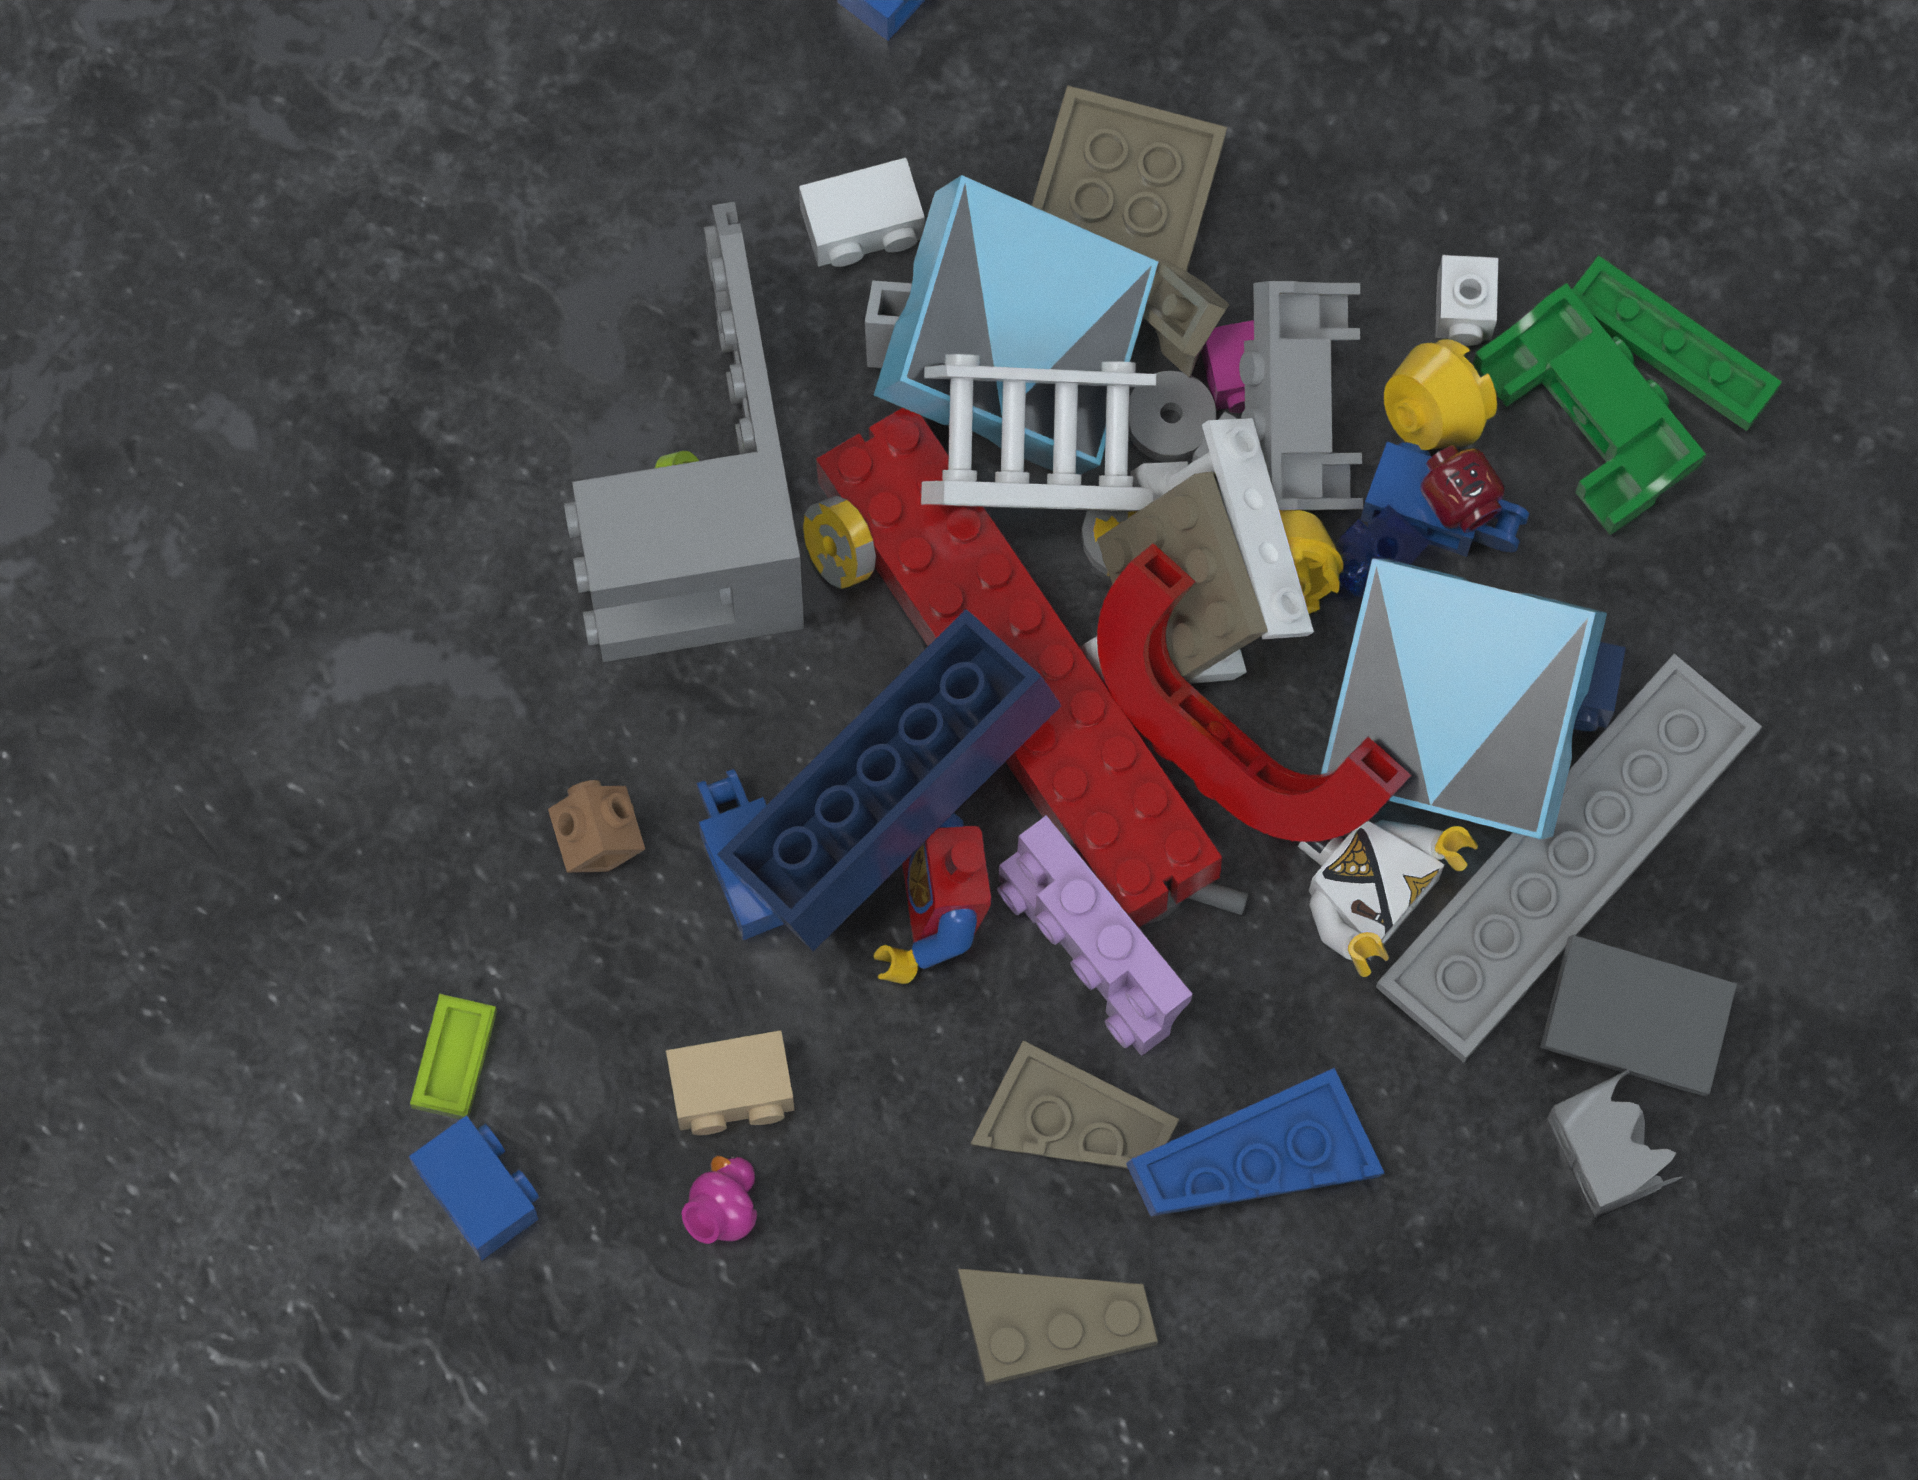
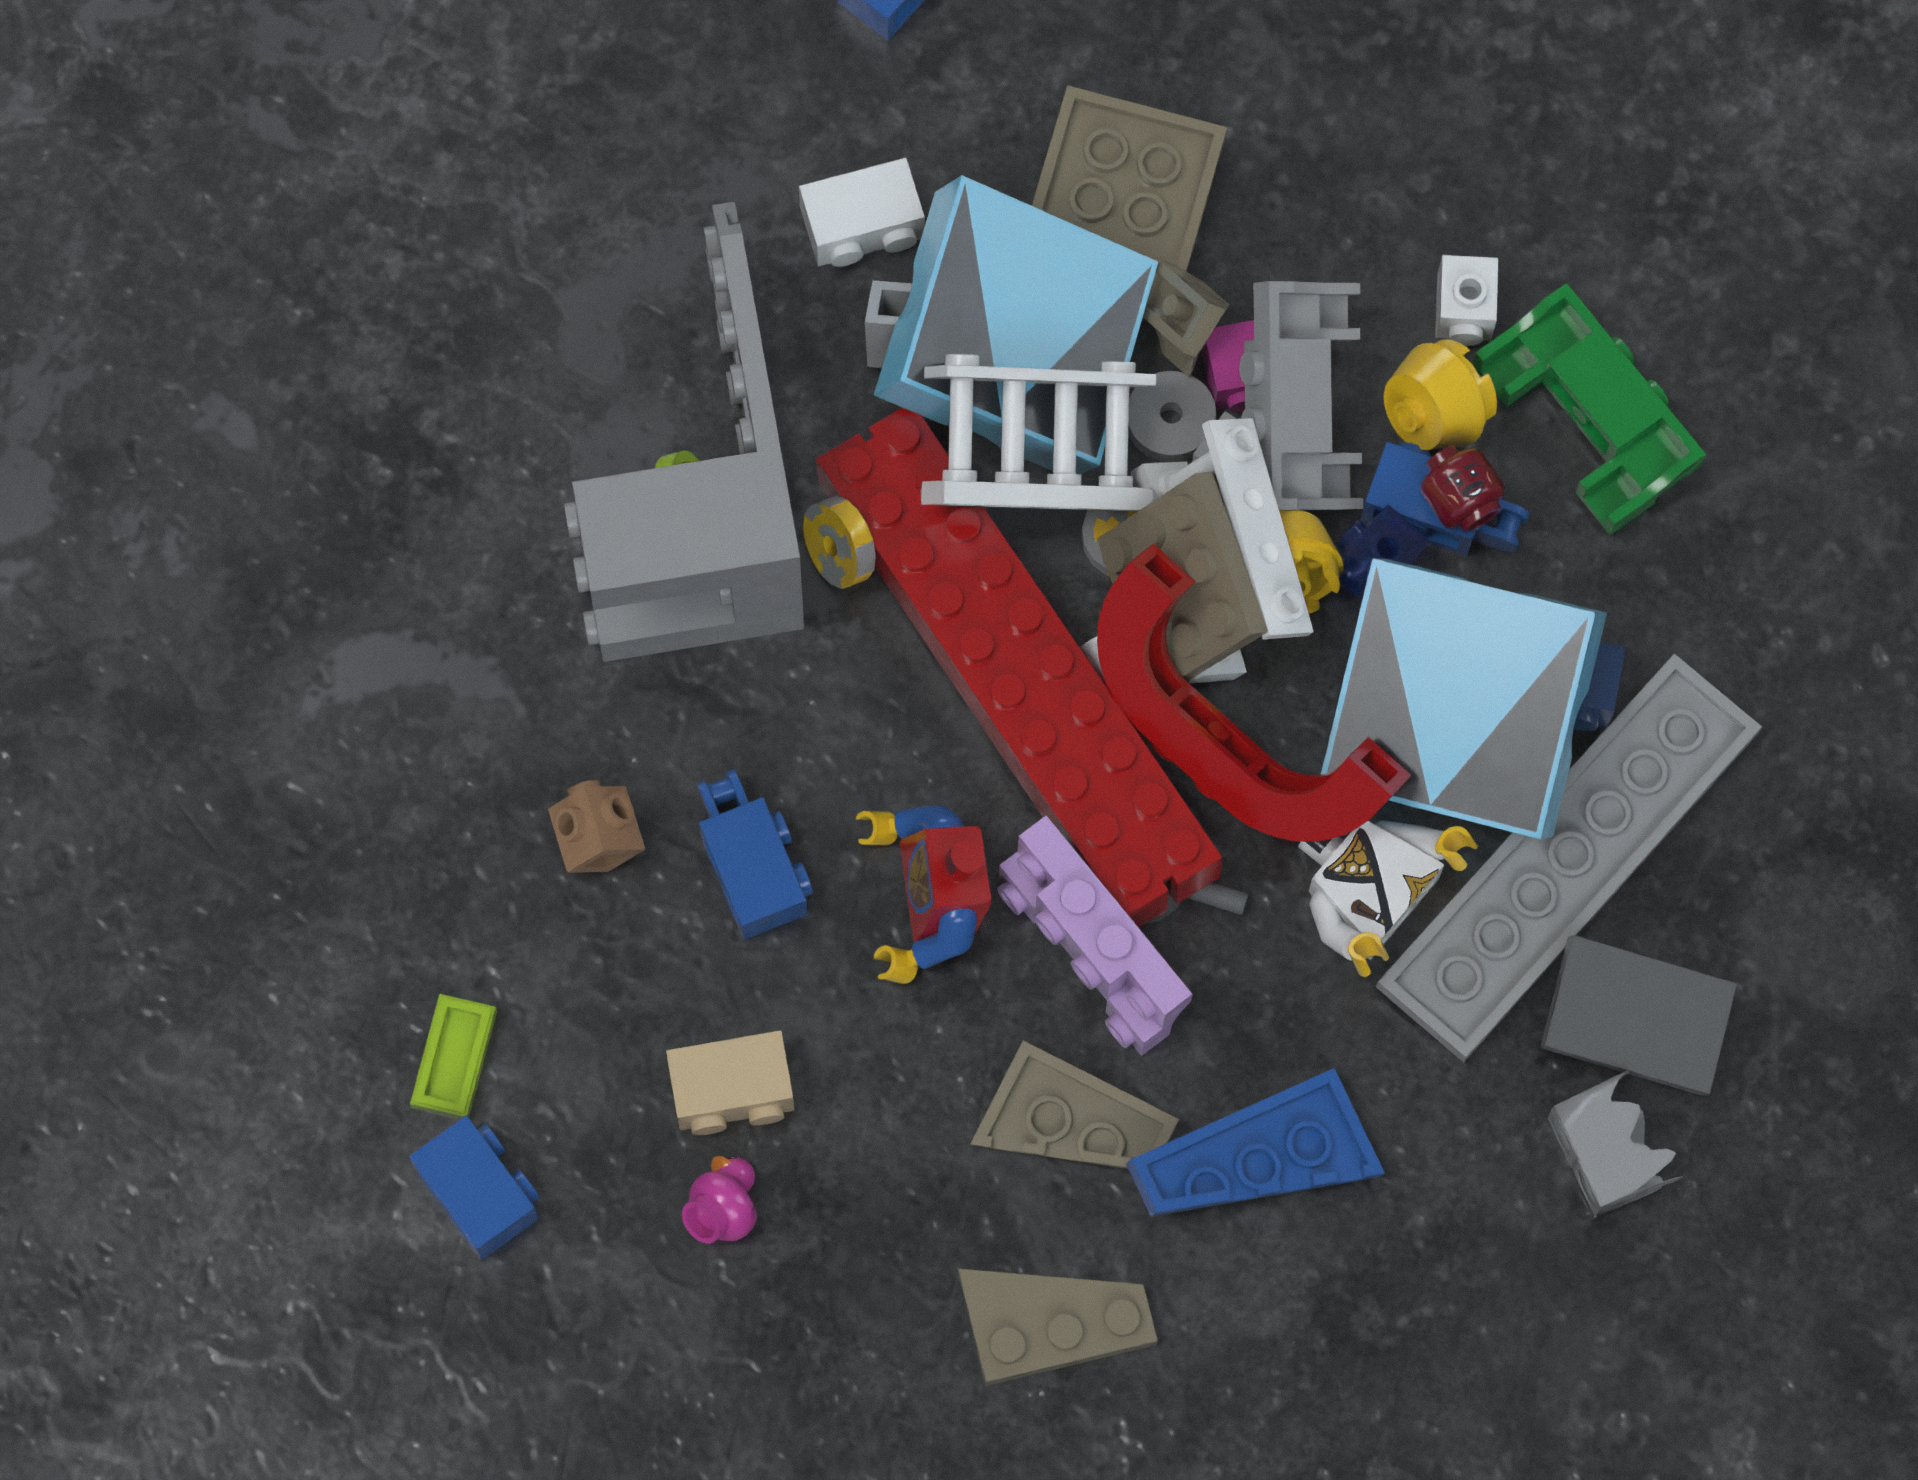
dark blue brick [717,609,1062,951] -> none
green plate [1572,255,1782,431] -> none

